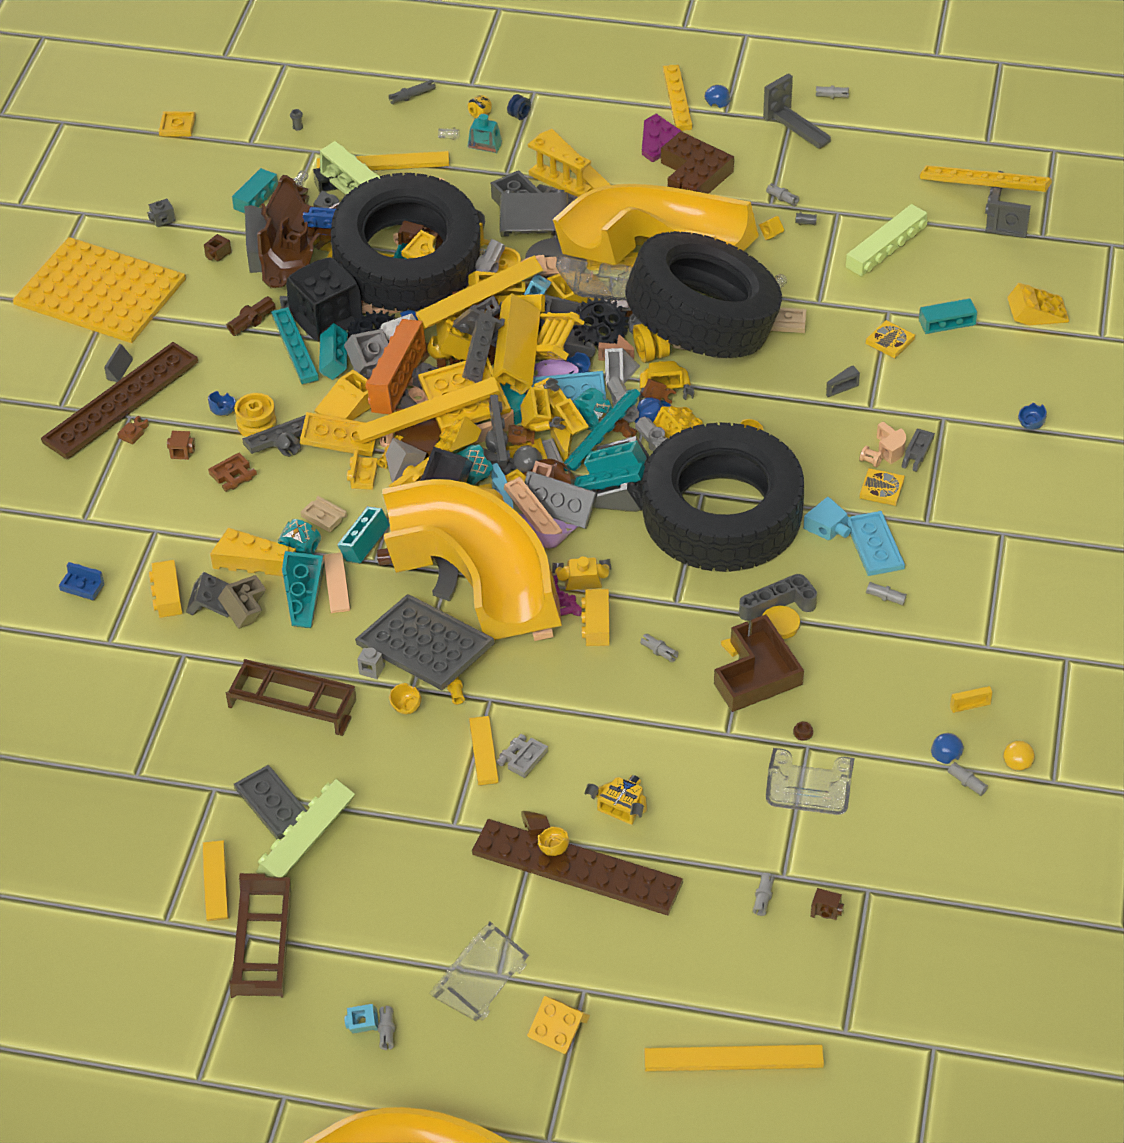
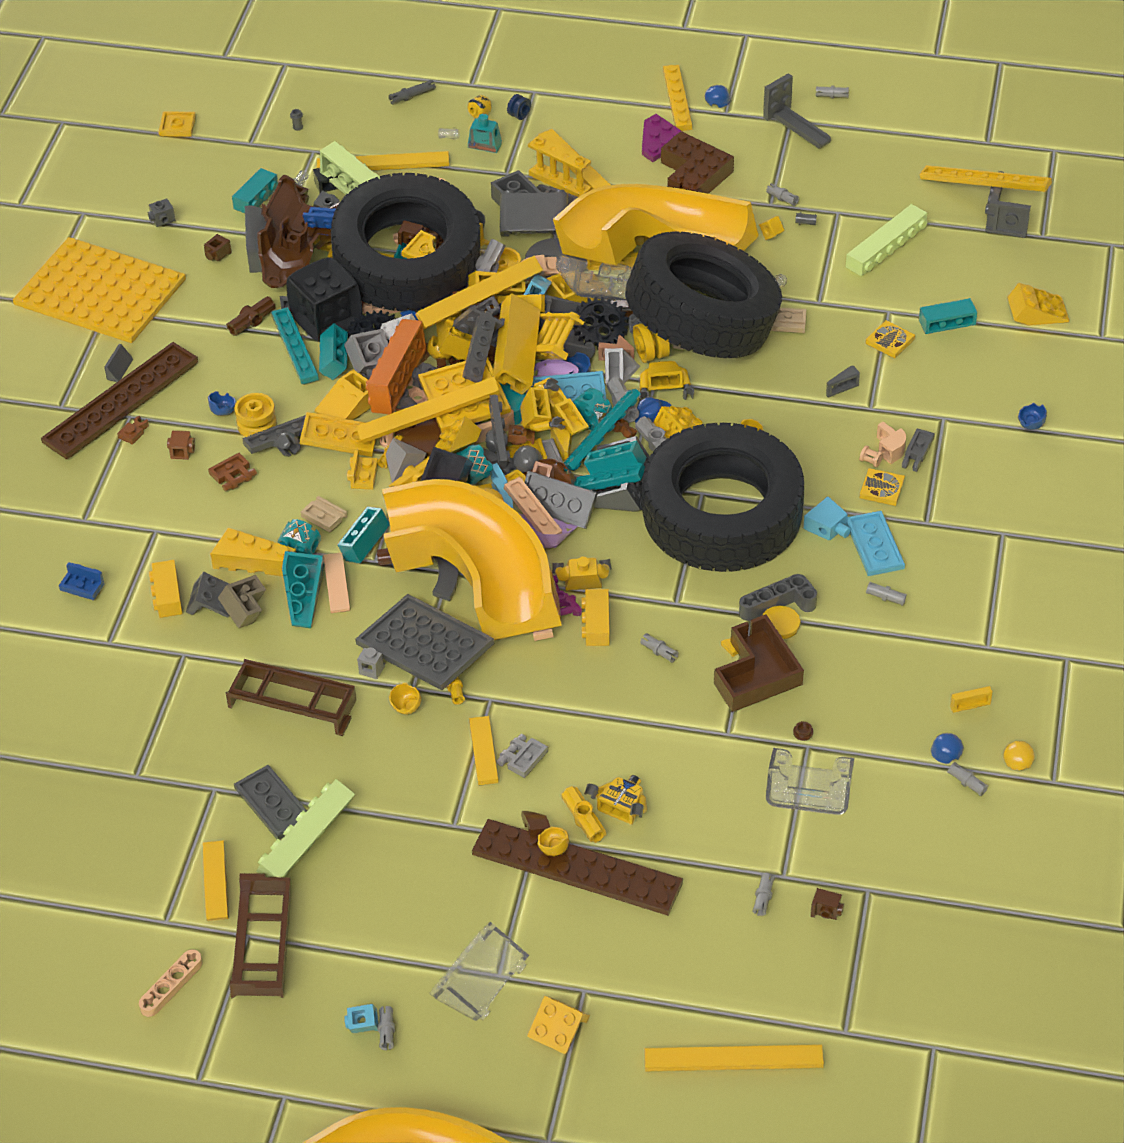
dark orange plate [642,378,676,403] -> none
none -> light nougat beam [139,950,203,1017]
none -> yellow piece [561,786,606,843]

